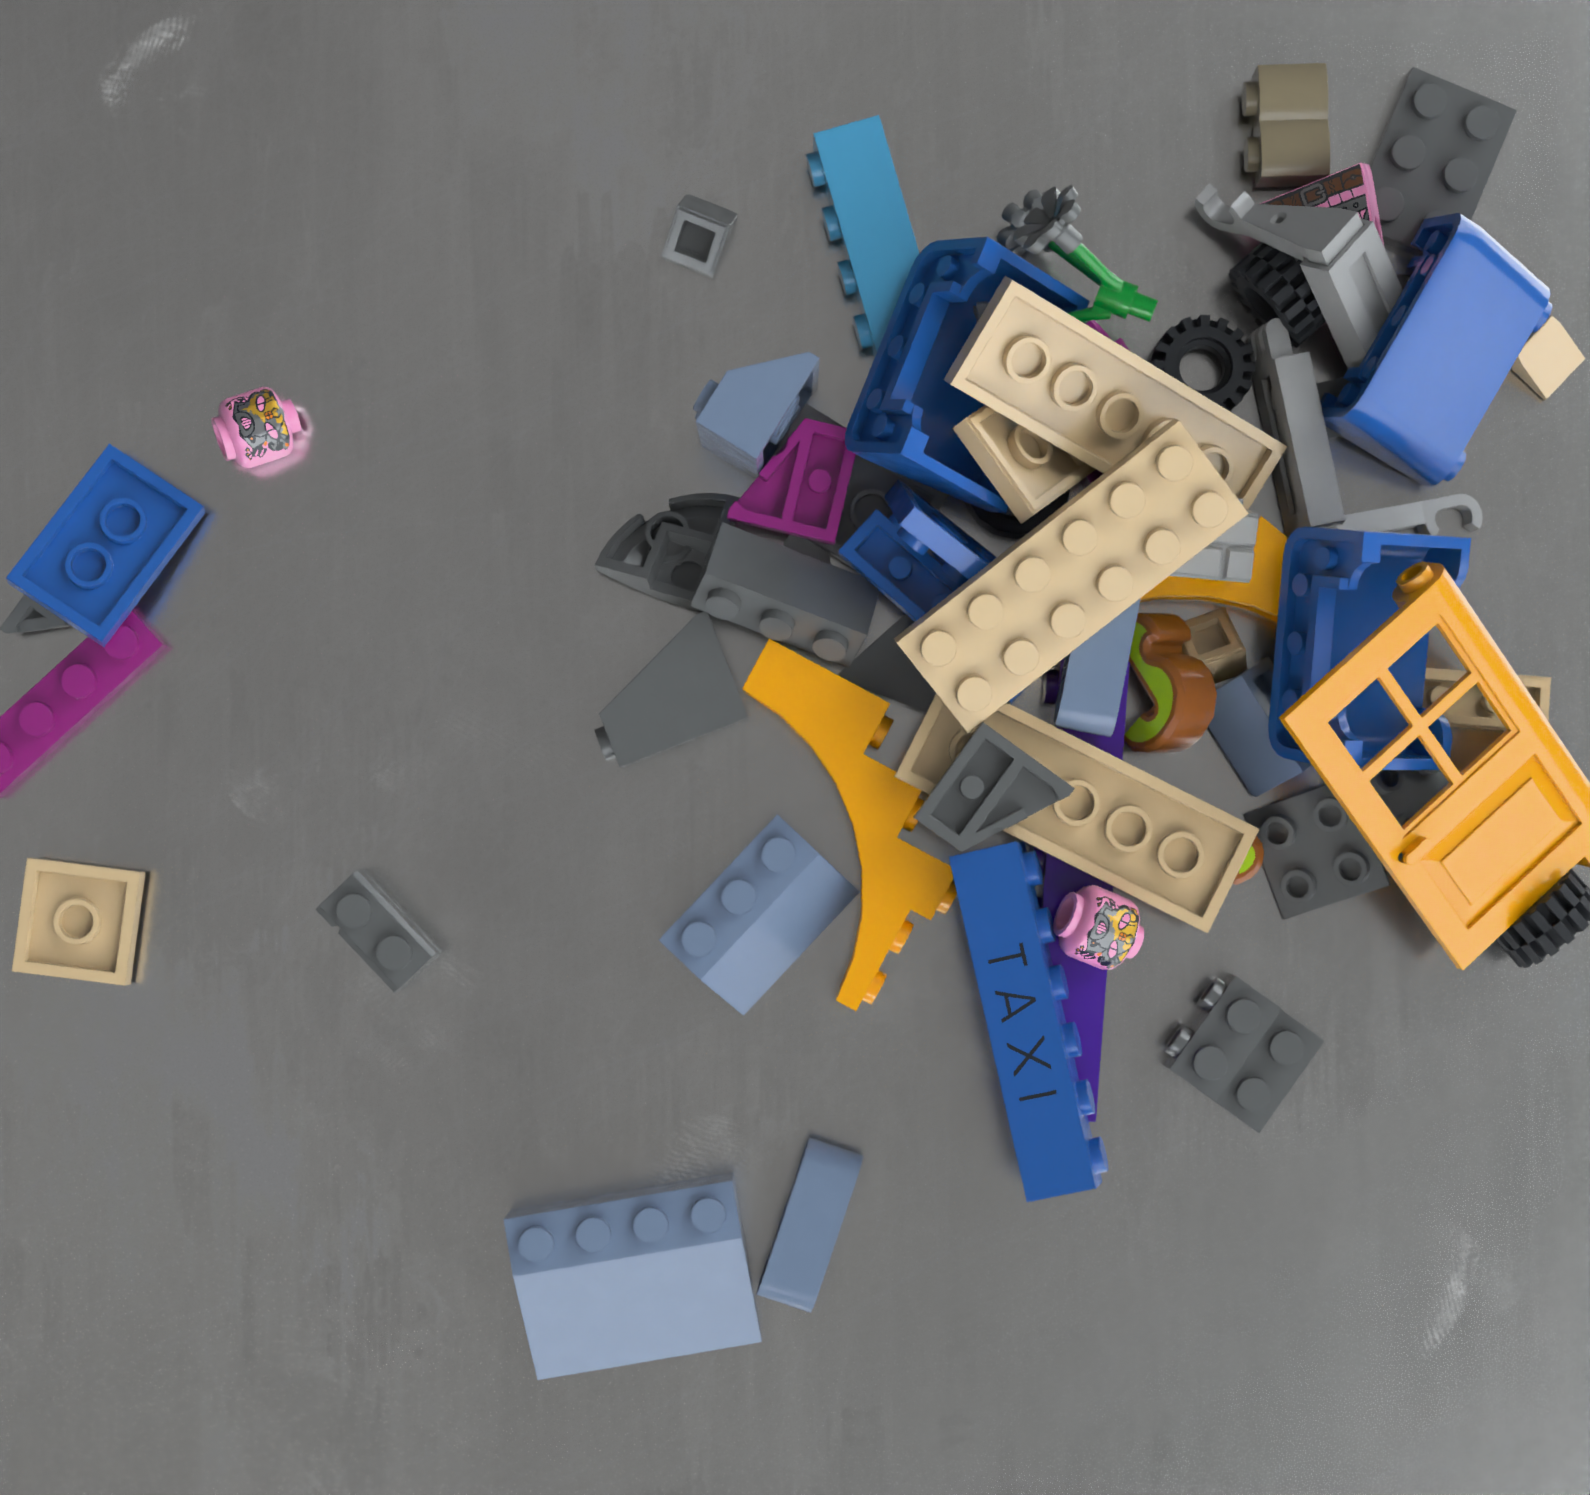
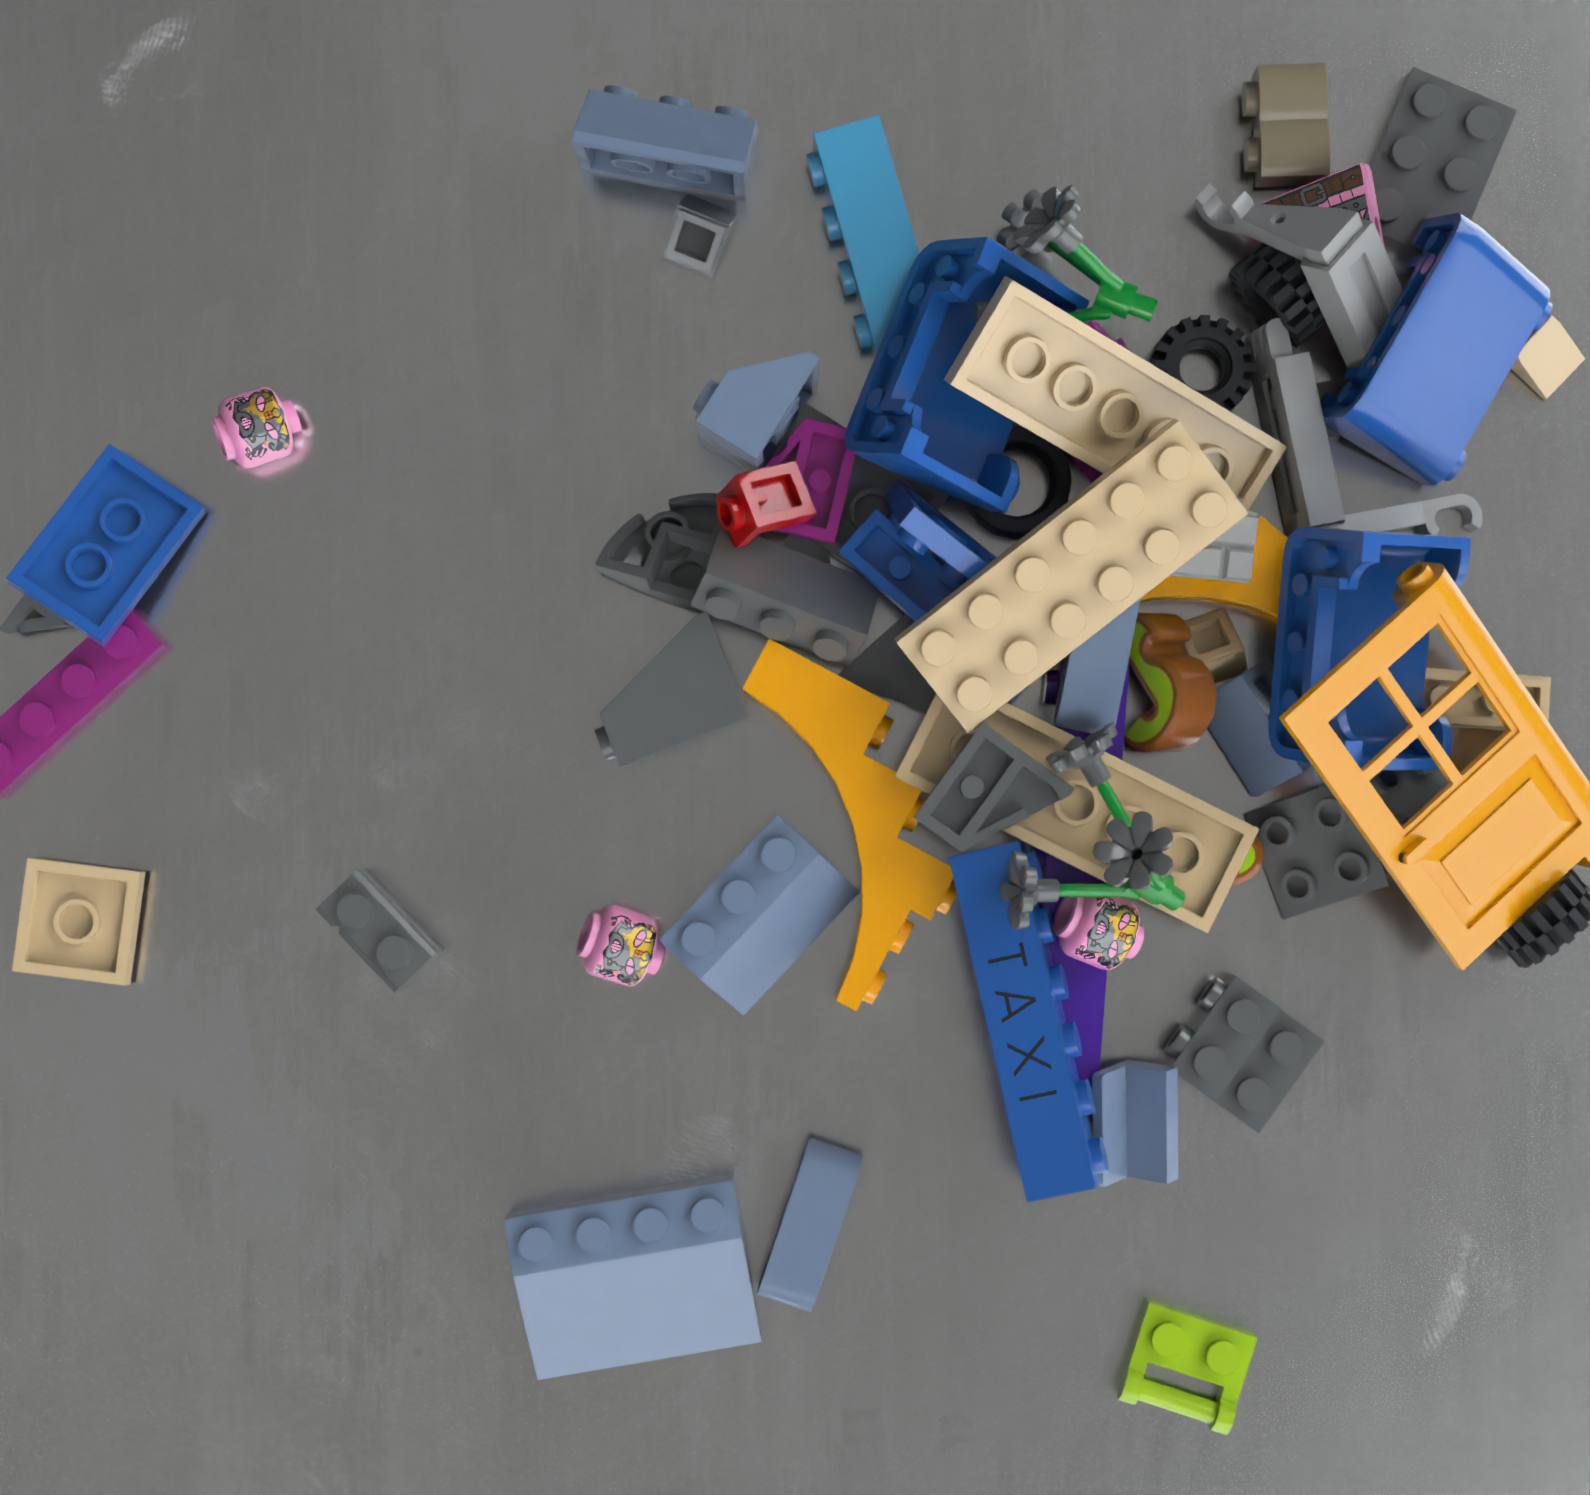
tan tile [952,405,1096,524] -> none
none -> sand blue slope [572,85,758,200]
none -> head [576,905,665,987]
none -> red bracket [716,461,817,548]
none -> dark grey plant [1000,722,1185,930]
none -> sand blue panel [1092,1060,1178,1187]
none -> lime plate [1117,1299,1258,1435]

